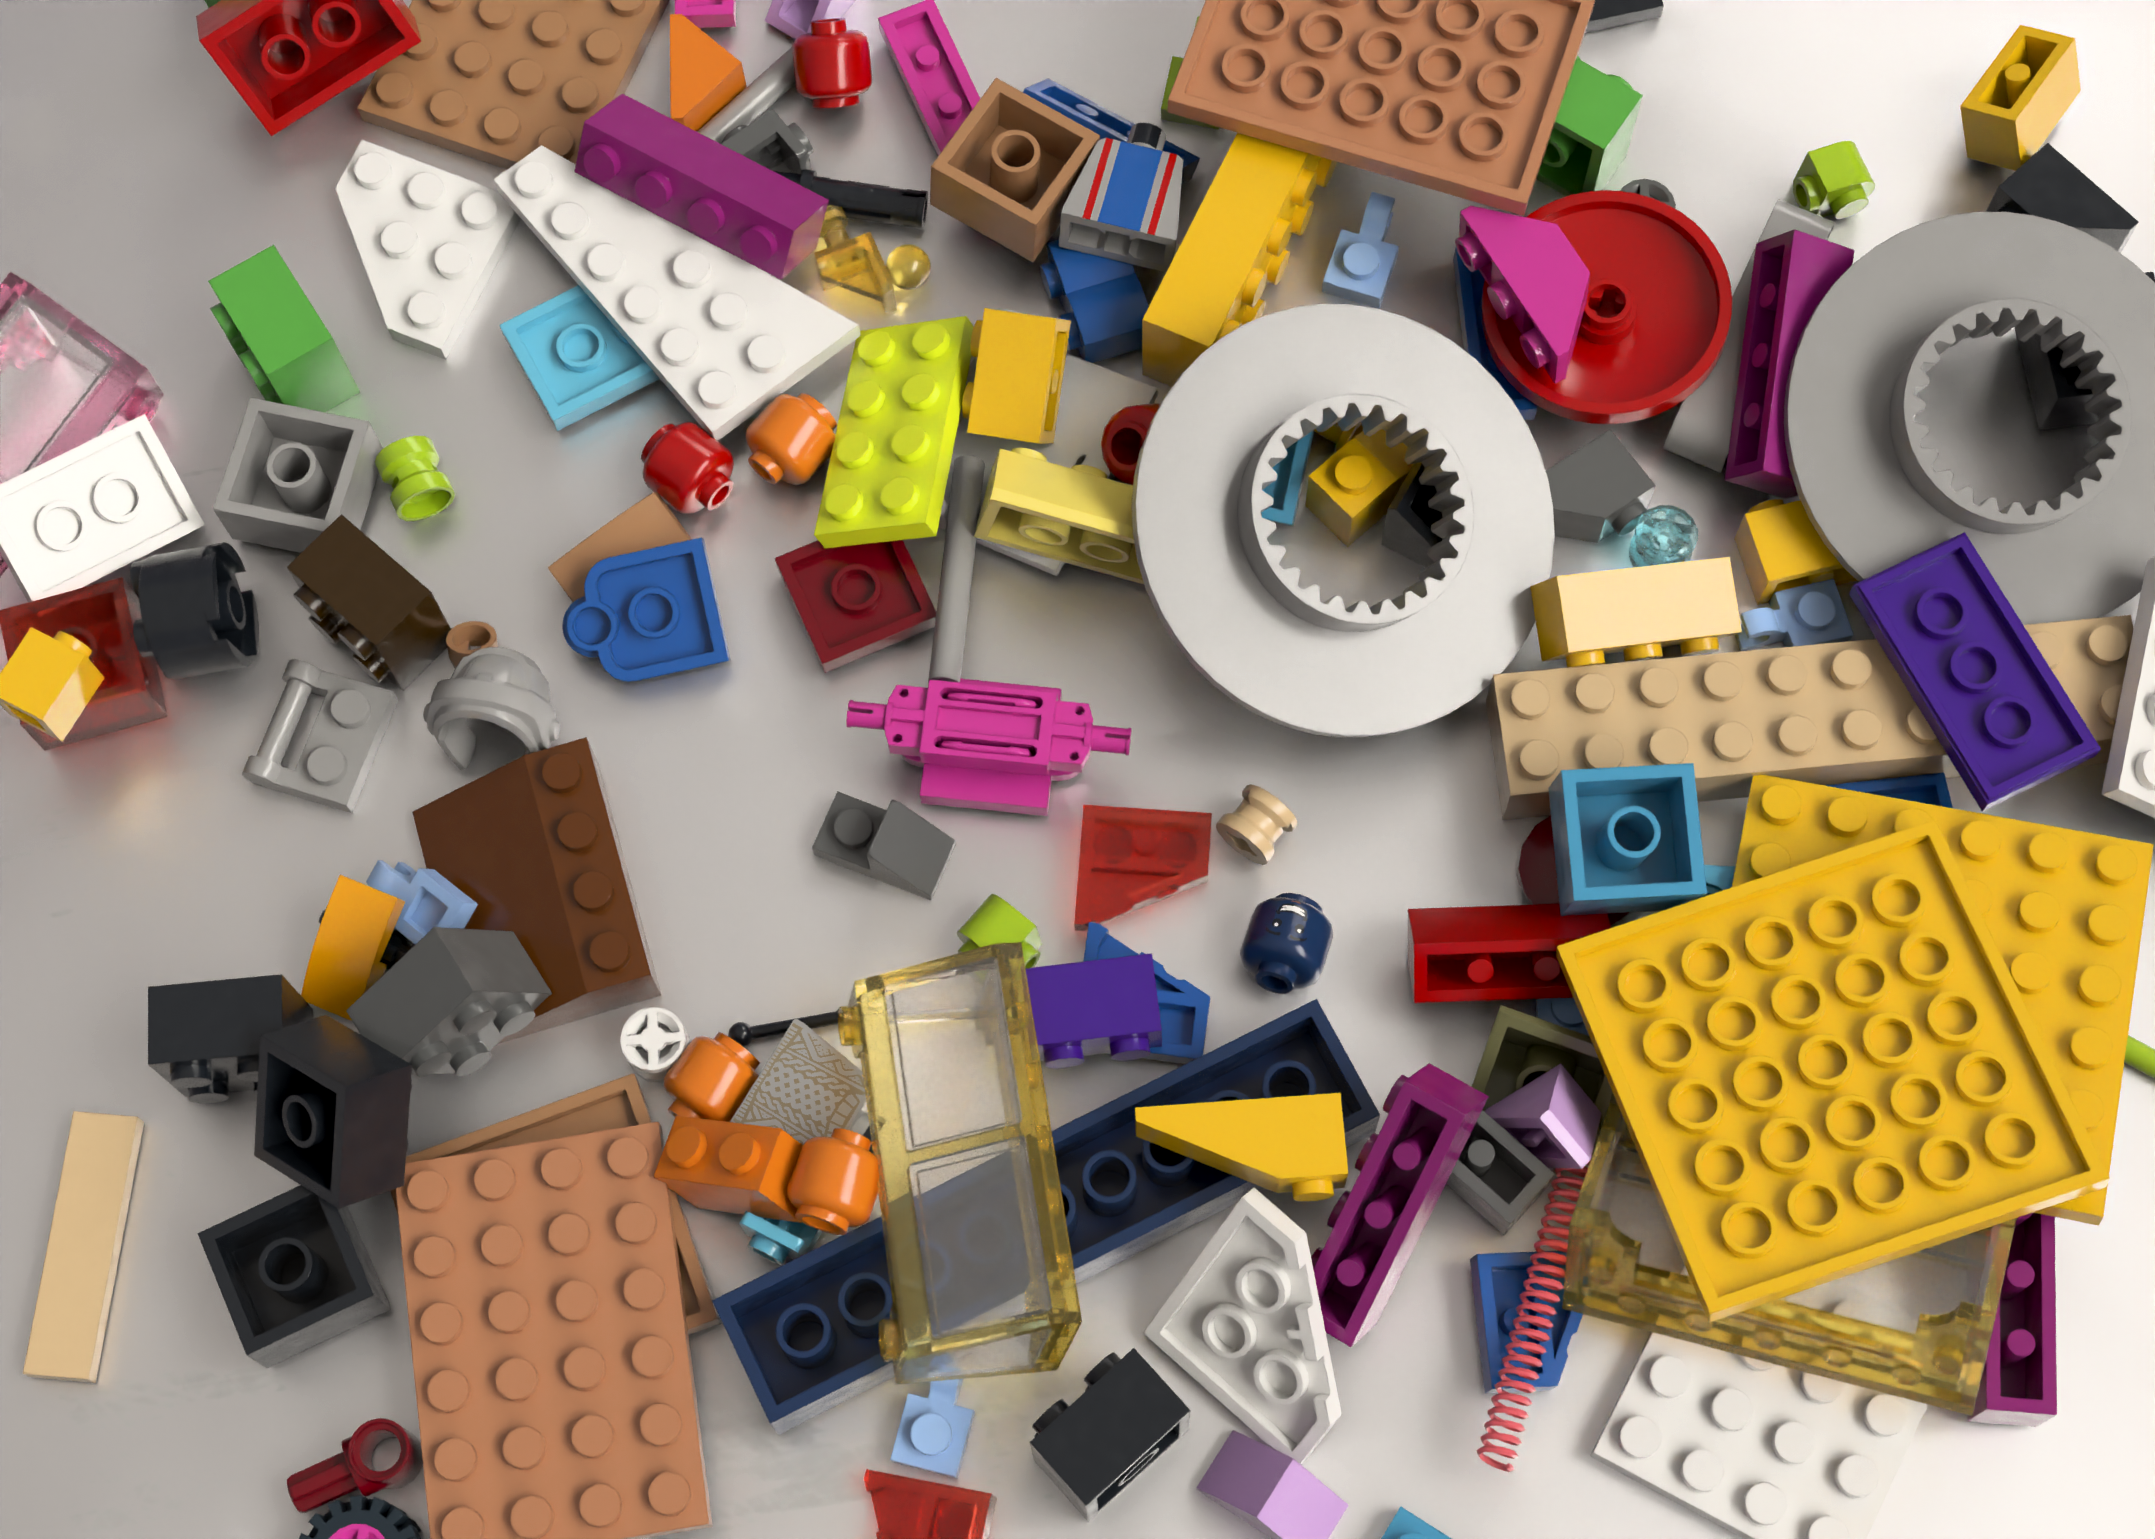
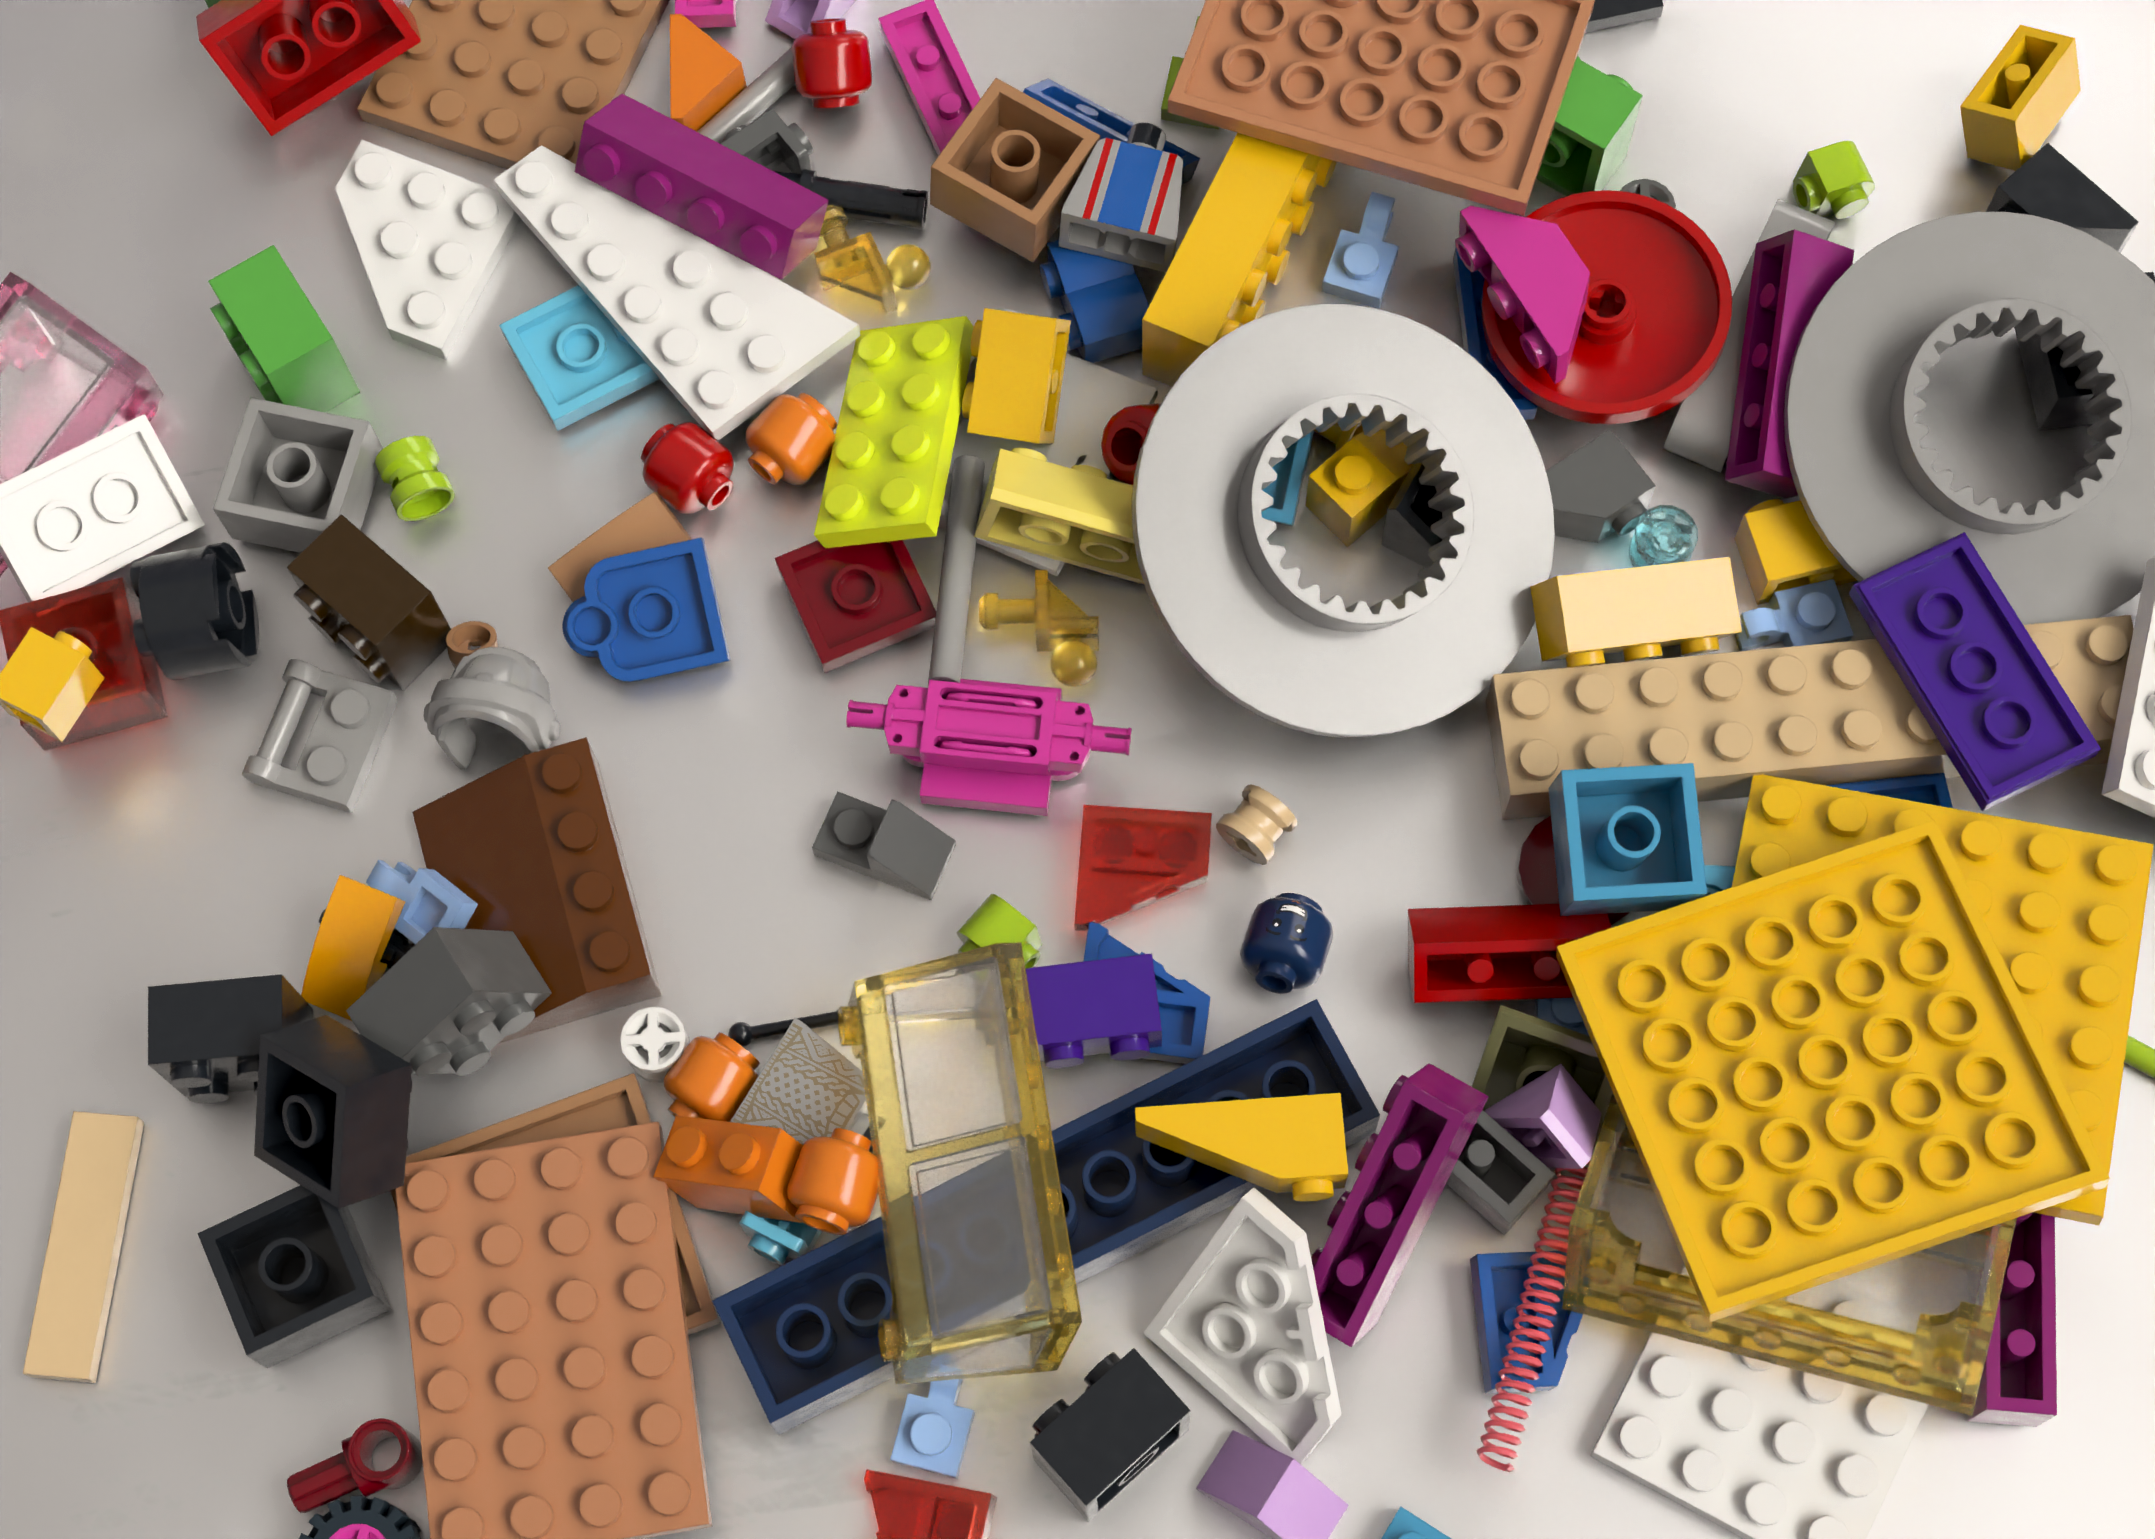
none -> clear yellow piece [979,570,1099,687]

